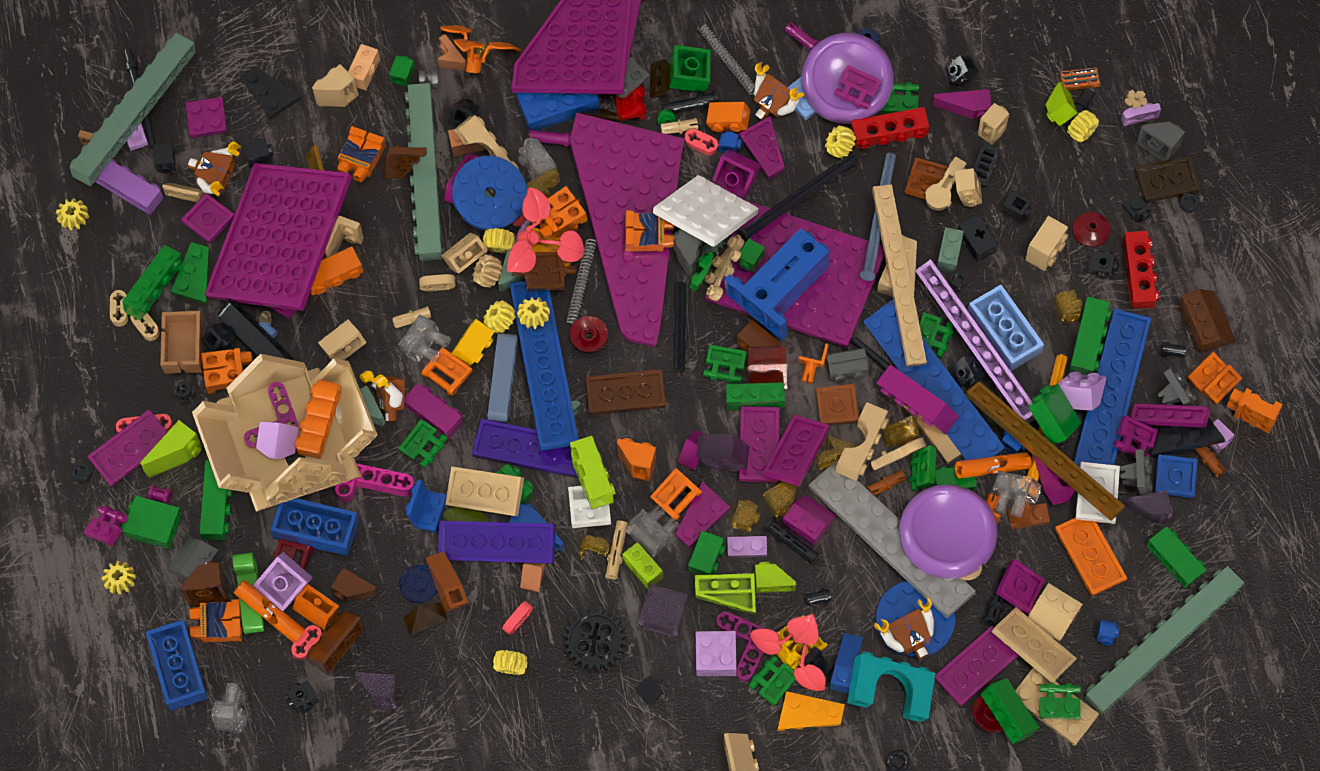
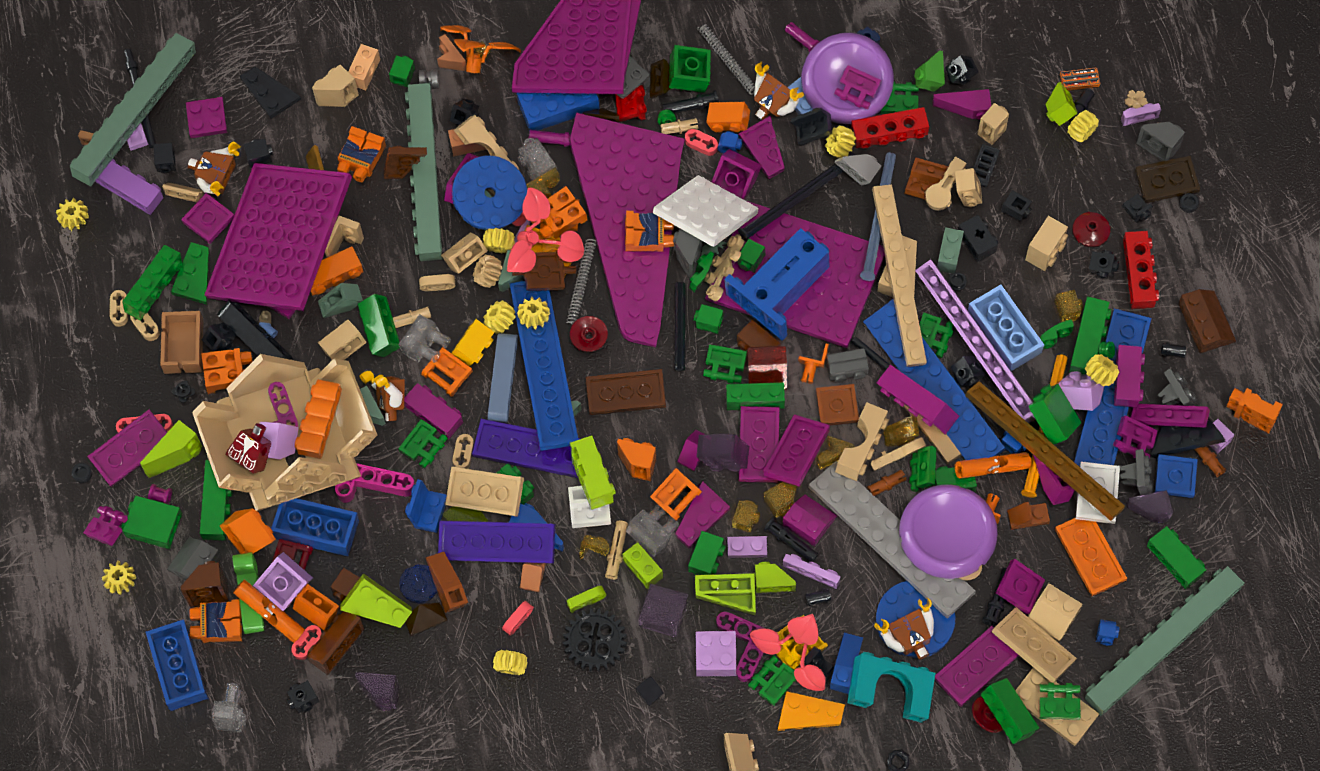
clear brick [993,471,1042,518] -> none
orange slope [1186,352,1242,404] -> none
none -> orange slope [220,508,276,554]
none -> dark red torso [225,423,271,473]
none -> sand green slope [318,283,363,318]
none -> lime wedge [340,573,412,628]
none -> green brick [358,294,401,357]
none -> tan beam [453,434,474,469]
none -> lime piece [567,586,606,613]
none -> green brick [694,304,723,334]
none -> lavender plate [783,554,840,589]
none -> black bracket [790,108,832,146]
none -> light grey slope [834,154,881,186]
none -> bright green slope [914,51,945,91]
none -> green slope [1040,319,1074,349]
none -> light yellow gear [1085,354,1119,387]
none -> green bush [1099,342,1115,359]
none -> magenta brick [1114,345,1145,407]

